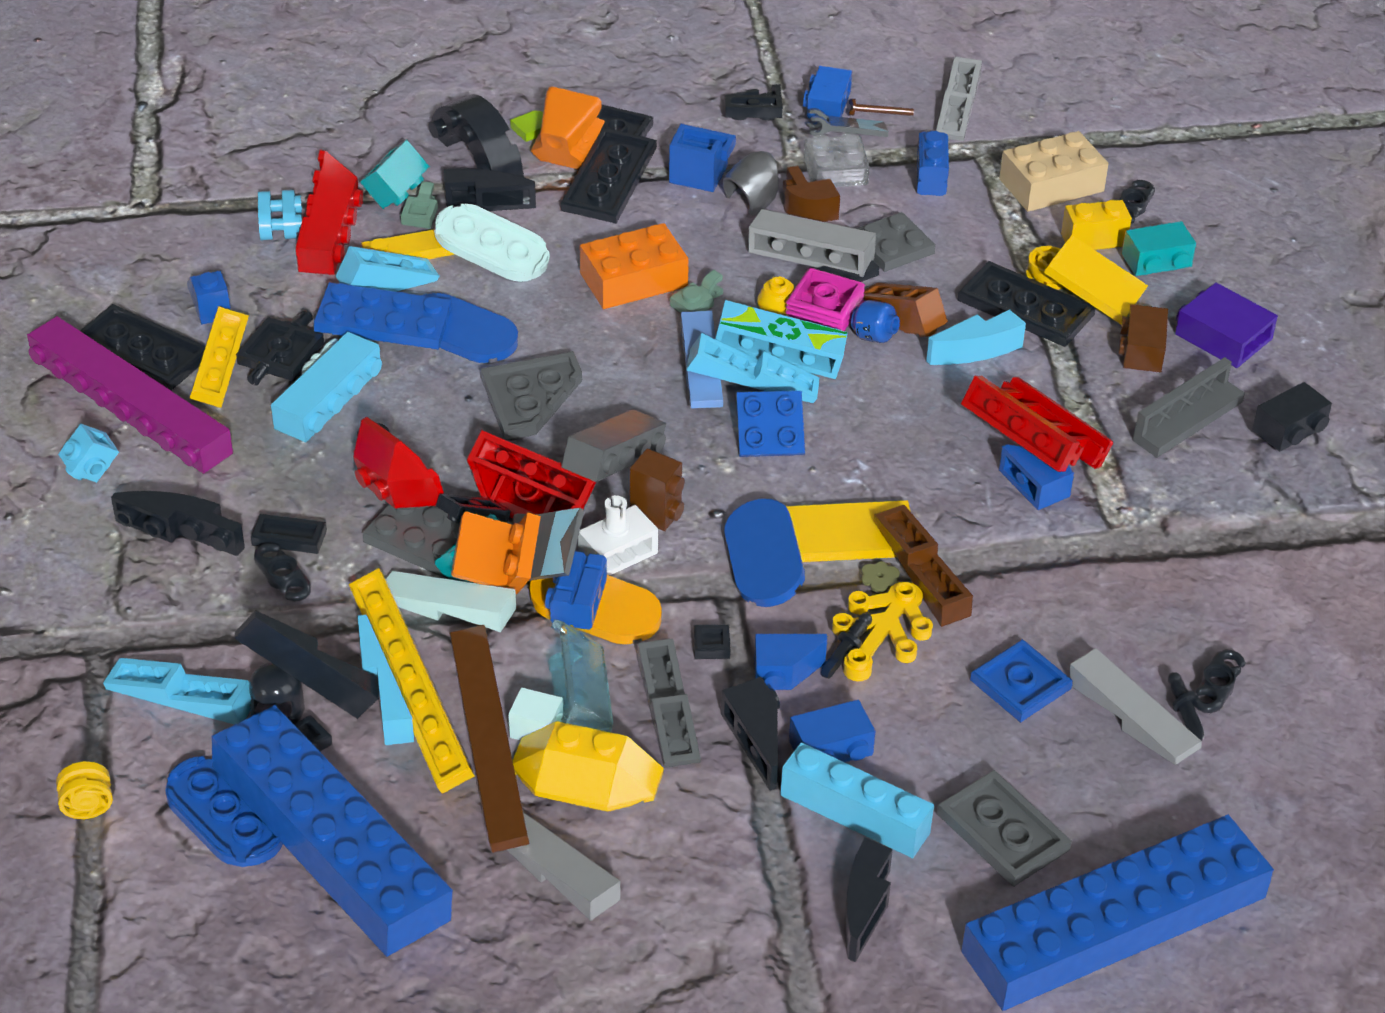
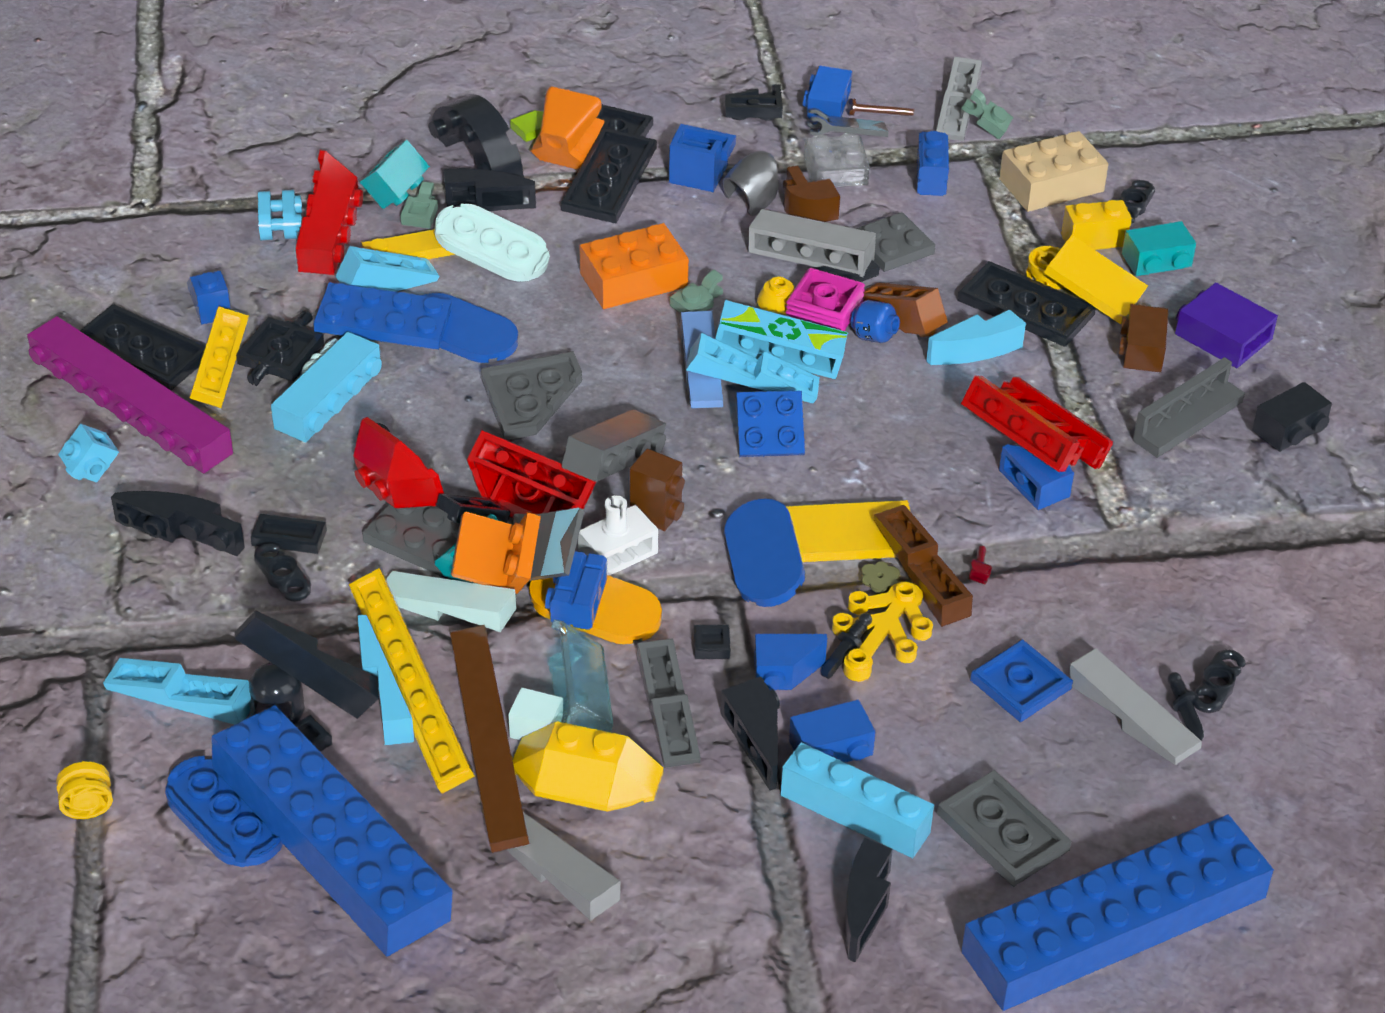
none -> sand green plate [961,88,1013,139]
none -> dark red hand [968,546,992,585]

